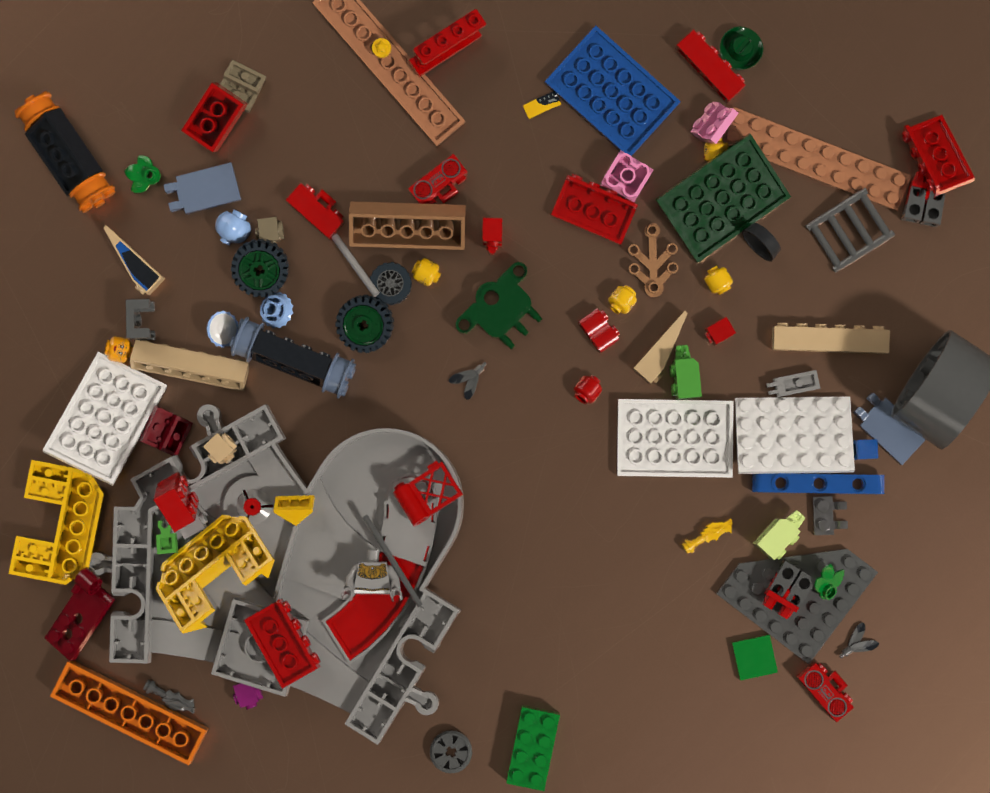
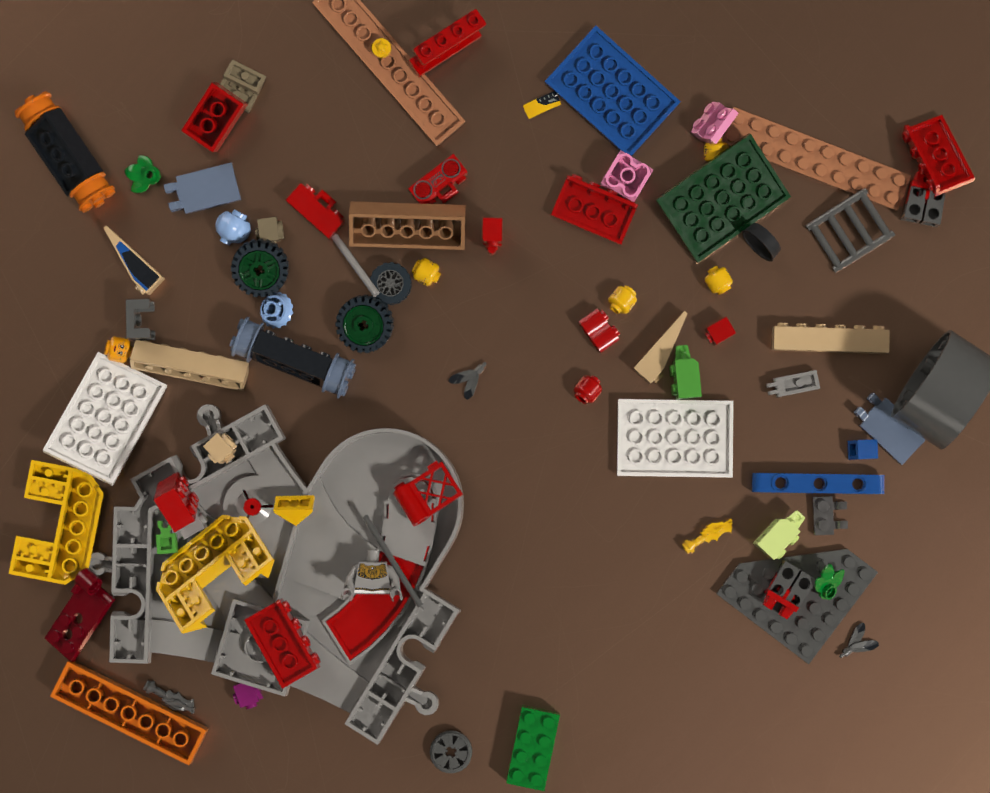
dark red brick [139,405,193,456] -> none
white piece [206,310,238,348] -> none
dark green piece [455,262,542,349] -> none
medium nougat plant [628,223,679,297] -> none
red brick [675,29,746,103] -> none
dark green hat [720,26,764,70] -> none
green tile [732,635,778,681] -> none
white plate [735,396,855,474] -> none
red piece [796,662,854,722] -> none

